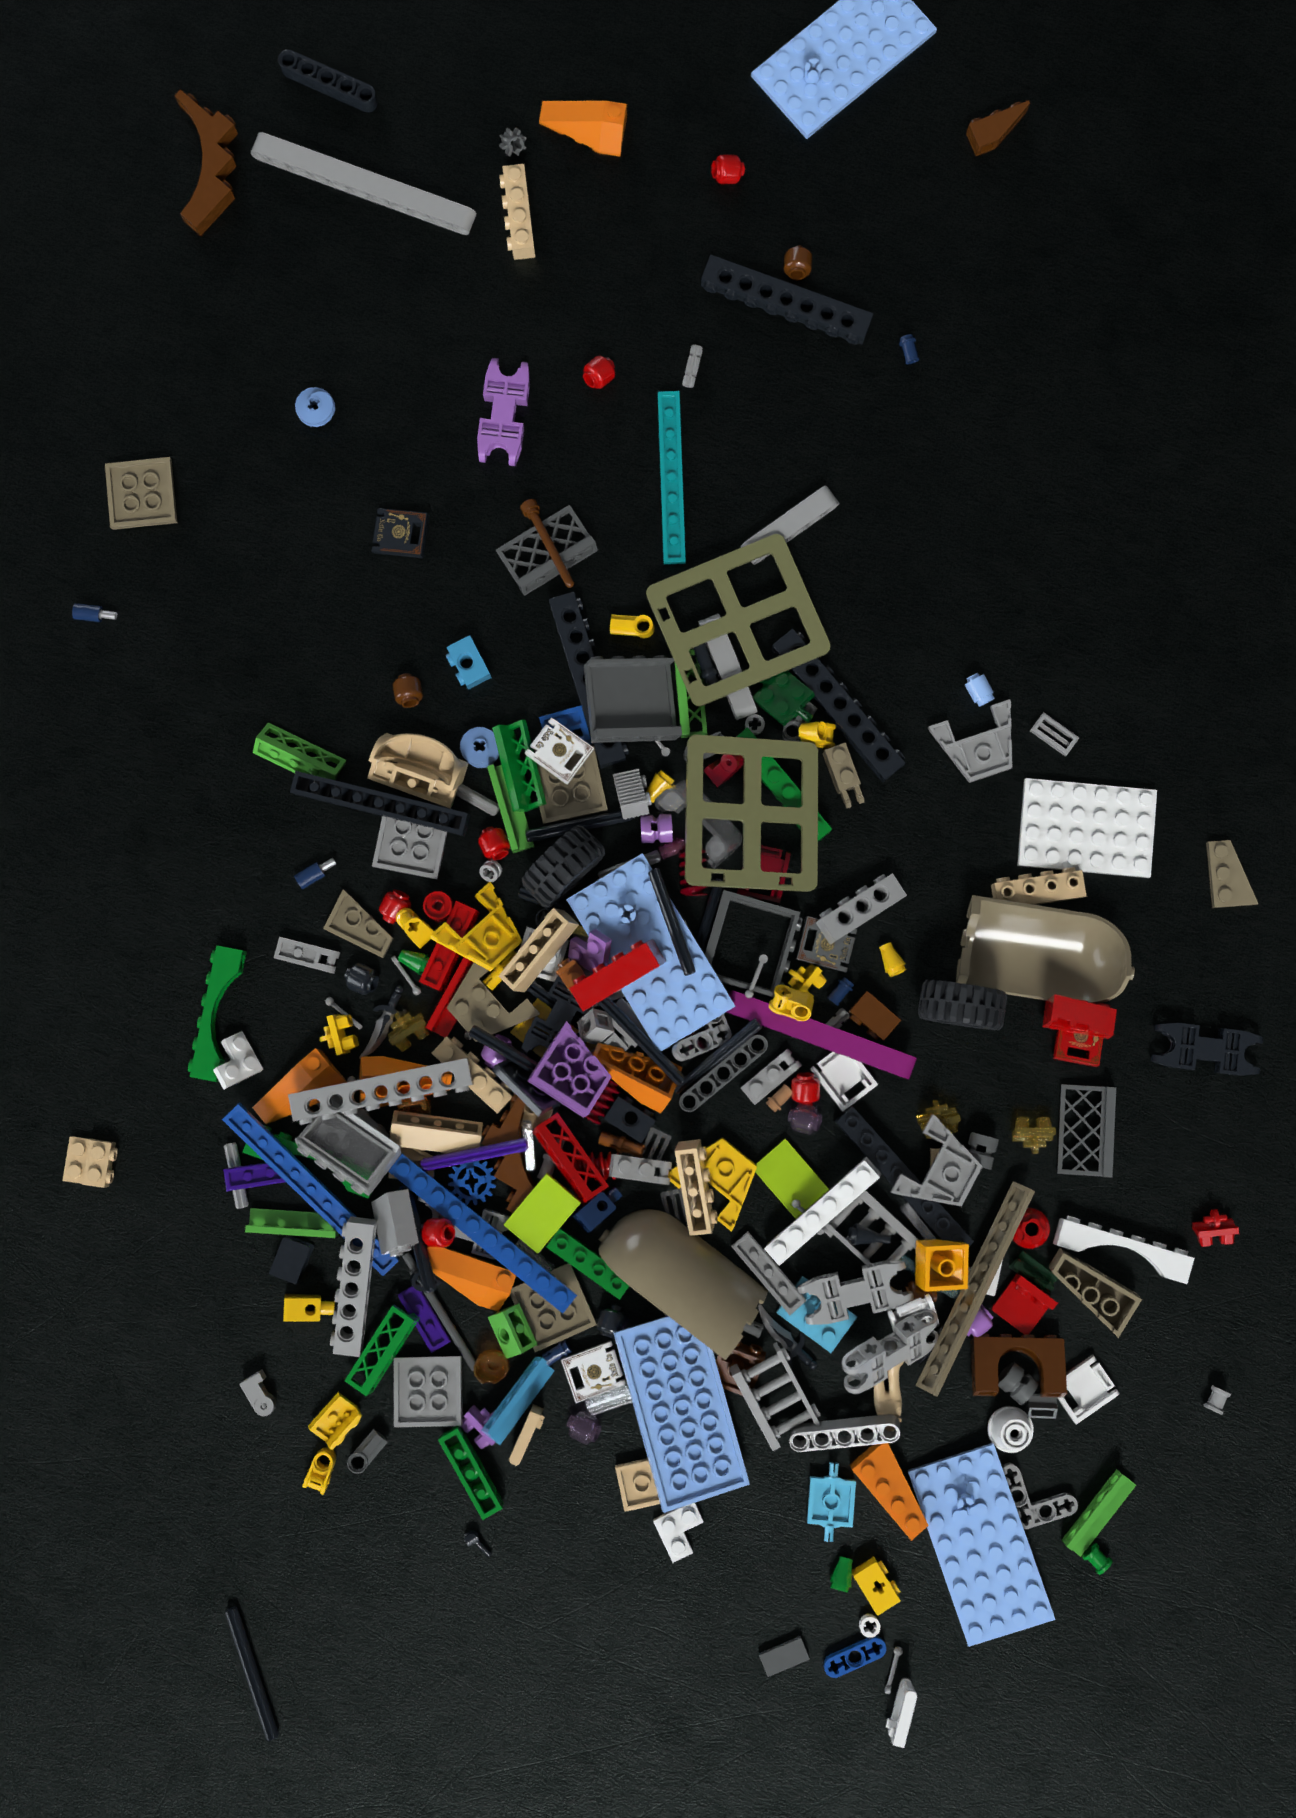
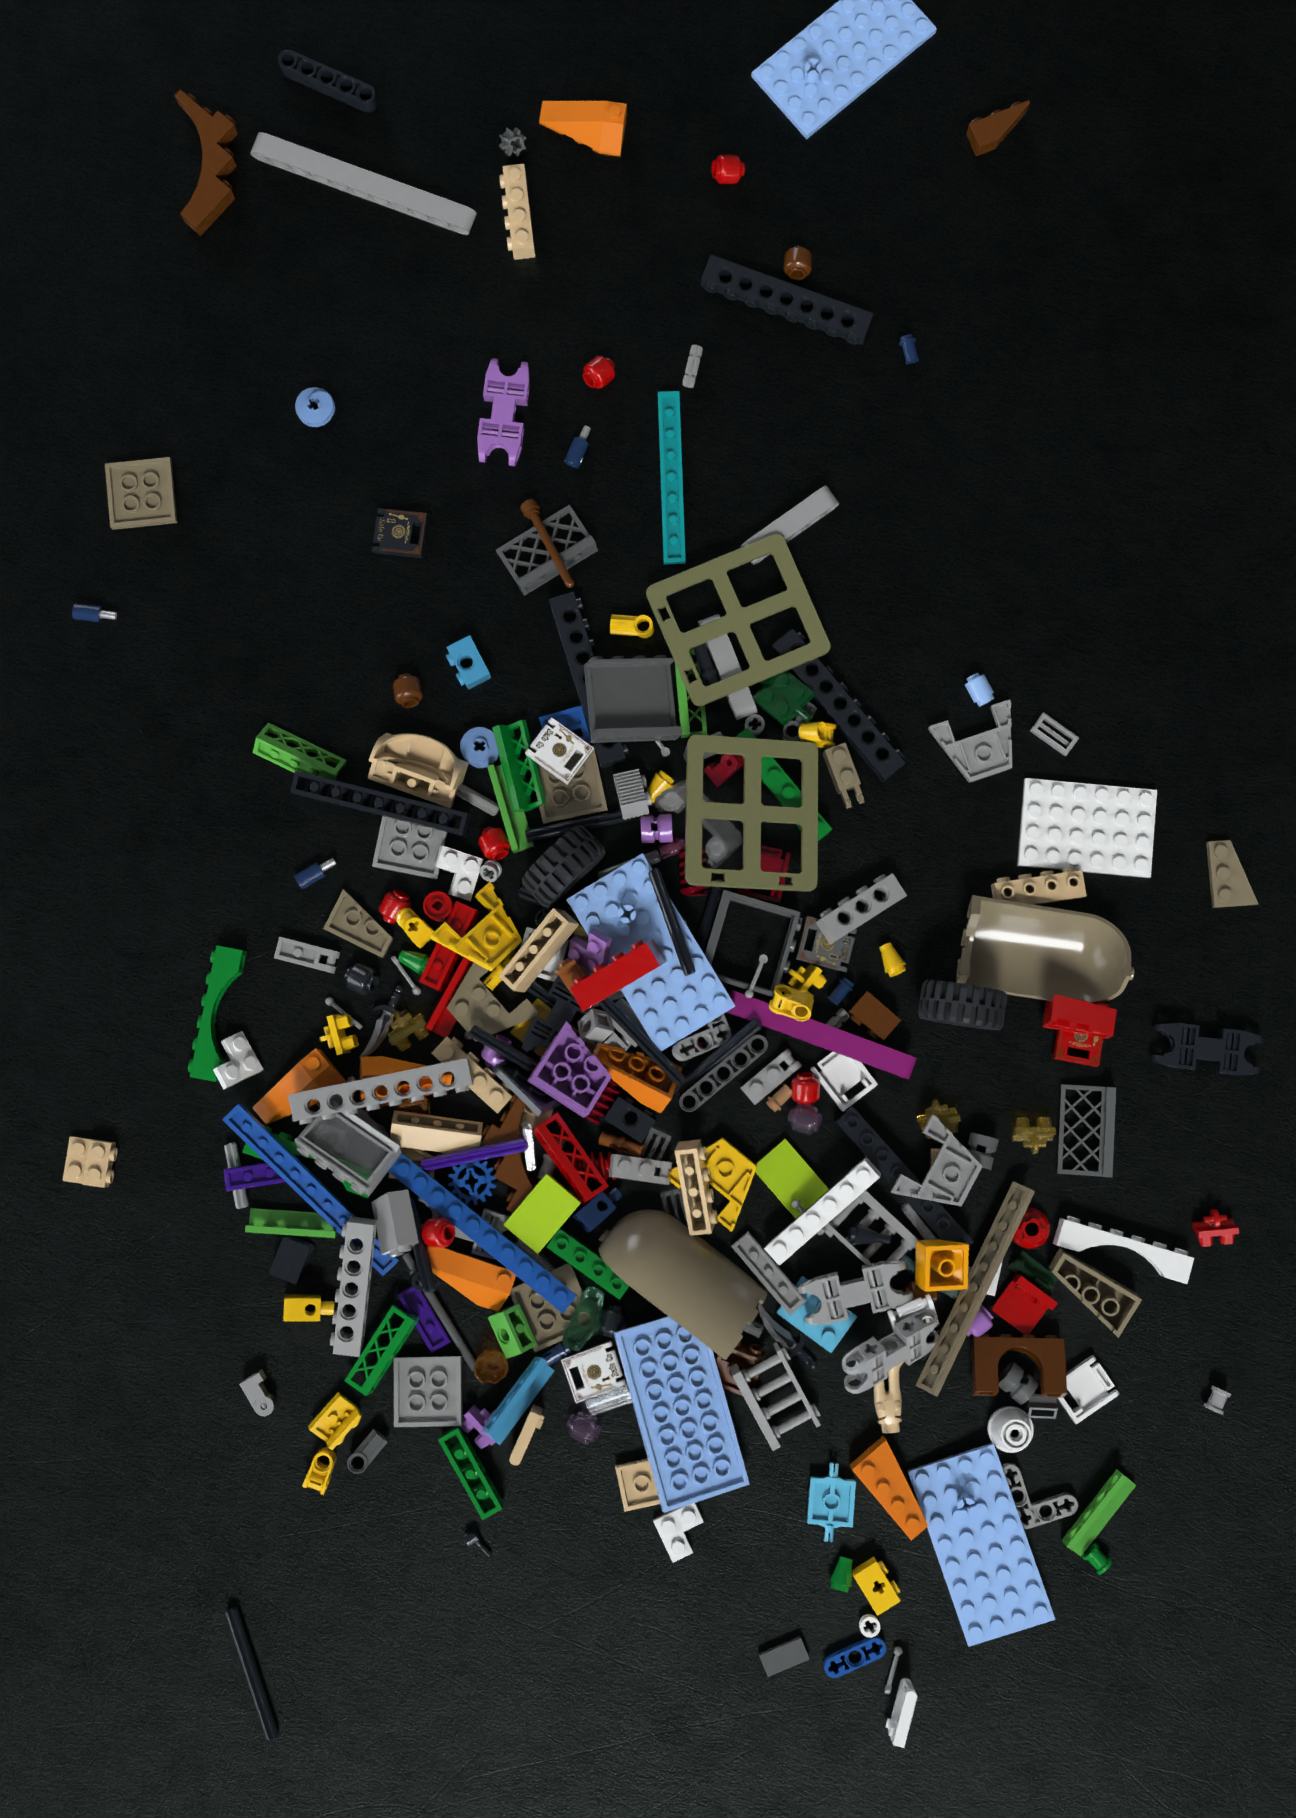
light grey beam [789,1414,900,1452] -> none
none -> white plate [434,846,484,901]
none -> clear green piece [562,1286,605,1351]
none -> dark blue piece [564,425,591,468]

